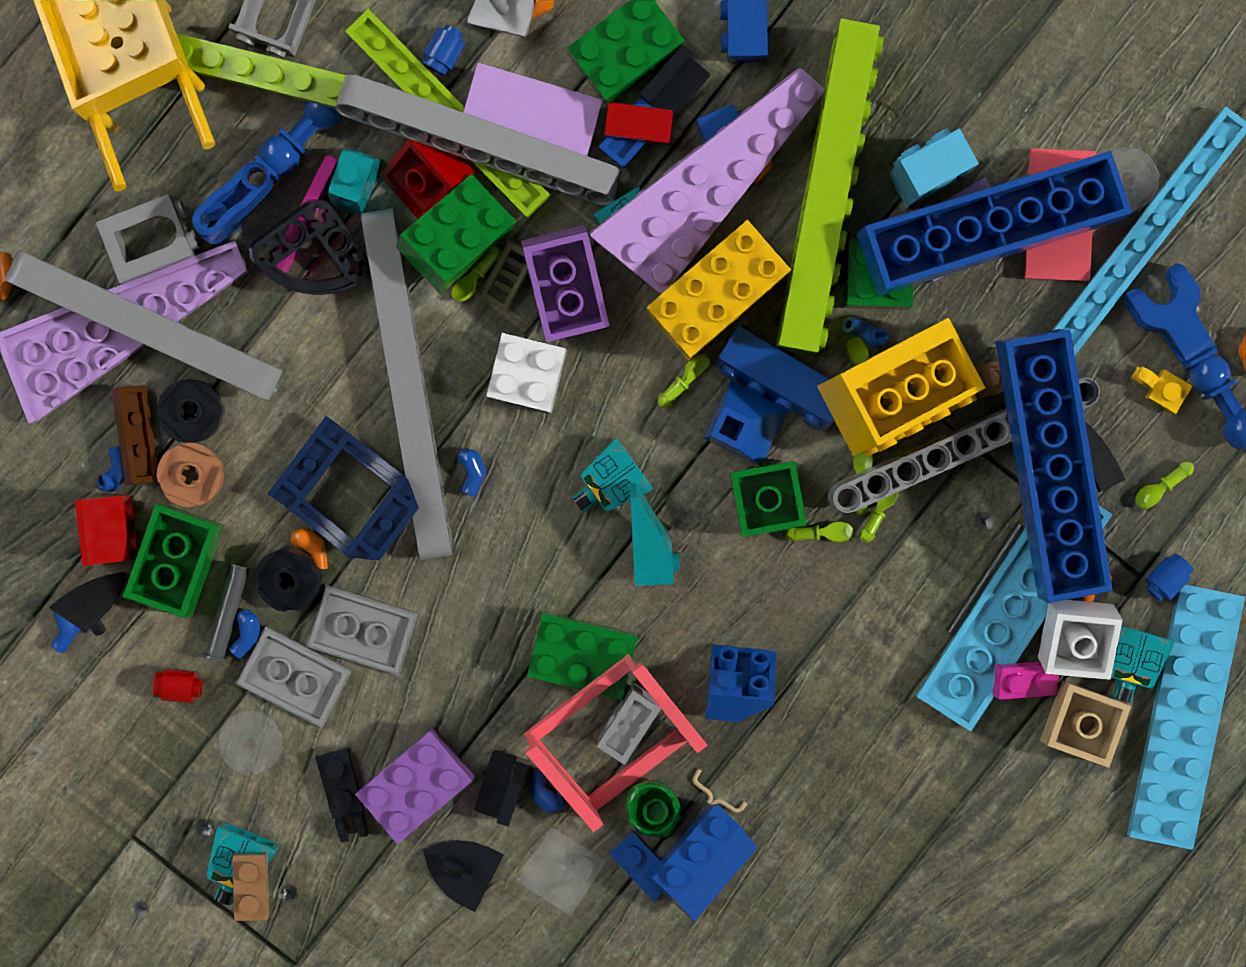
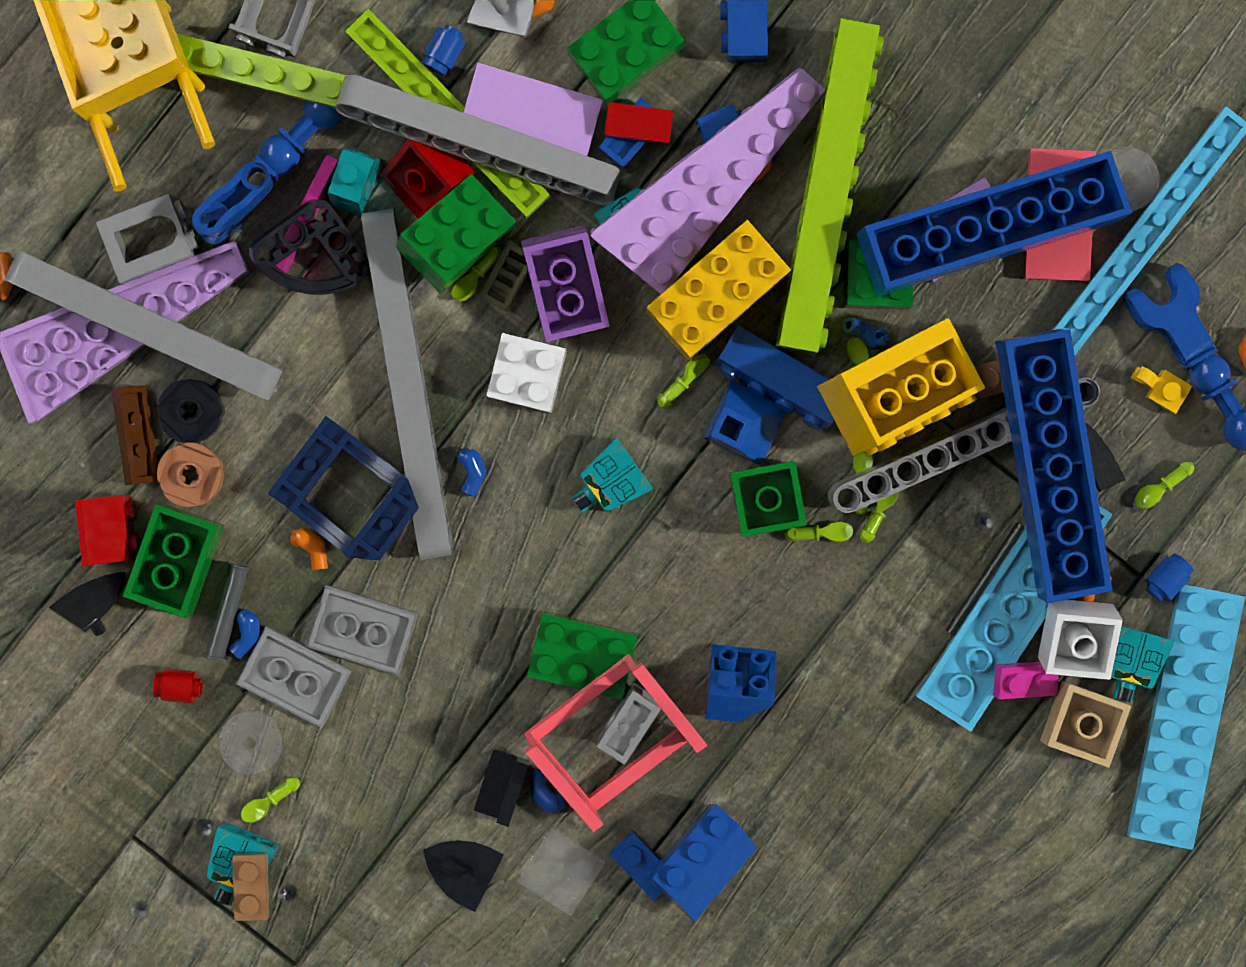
blue arm [50,612,80,654] -> none
blue arm [97,446,125,492] -> none
black plate [255,545,323,612] -> none
black hinge [315,747,368,843] -> none
medium lavender brick [355,727,475,844] -> none
green hair [625,780,681,838] -> none
teal slope [630,483,680,586] -> none
black panel [640,44,710,121] -> none
tan piece [693,769,747,813] -> none
medium azure brick [888,128,979,209] -> none
none -> lime piece [241,777,300,823]

